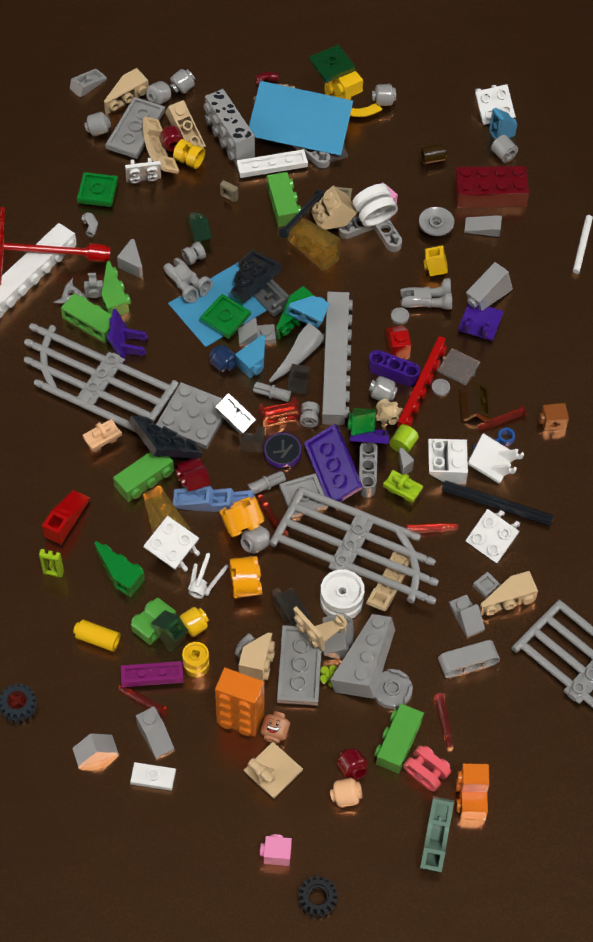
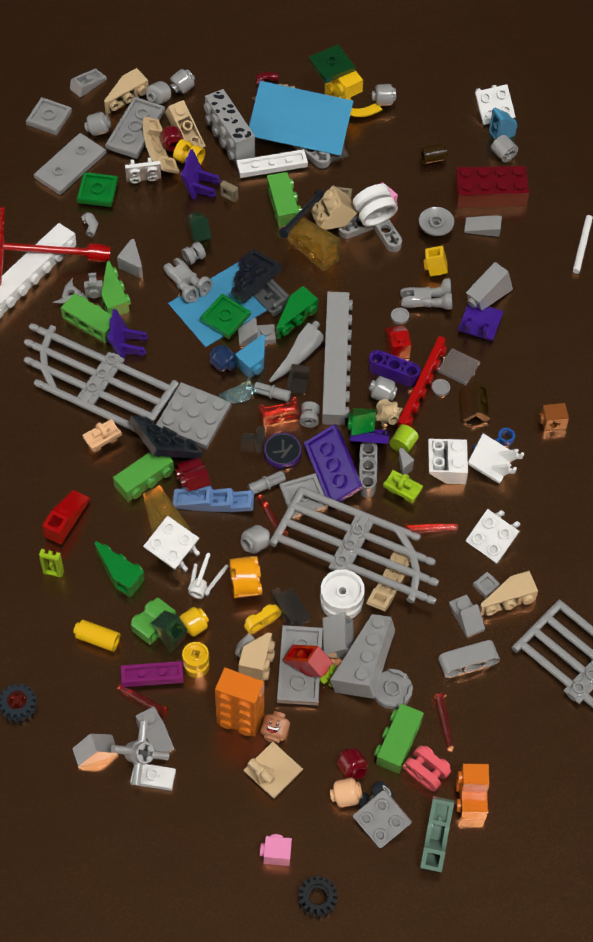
brick [214,393,256,434] -> none
light orange brick [219,496,264,537] -> none
dark azure slope [285,296,330,328] -> none
tan plate [293,606,347,652] -> none
black axle [442,480,554,525] -> none
clear red piece [477,405,527,431] -> none
none -> light grey tile [26,97,72,135]
none -> light grey plate [34,133,106,195]
none -> light grey bar [111,720,170,785]
none -> dark purple plate [181,149,220,199]
none -> clear light blue hat [218,379,256,404]
none -> yellow plate [244,604,282,634]
none -> red slope [282,644,332,678]
none -> light grey plate [353,781,412,848]

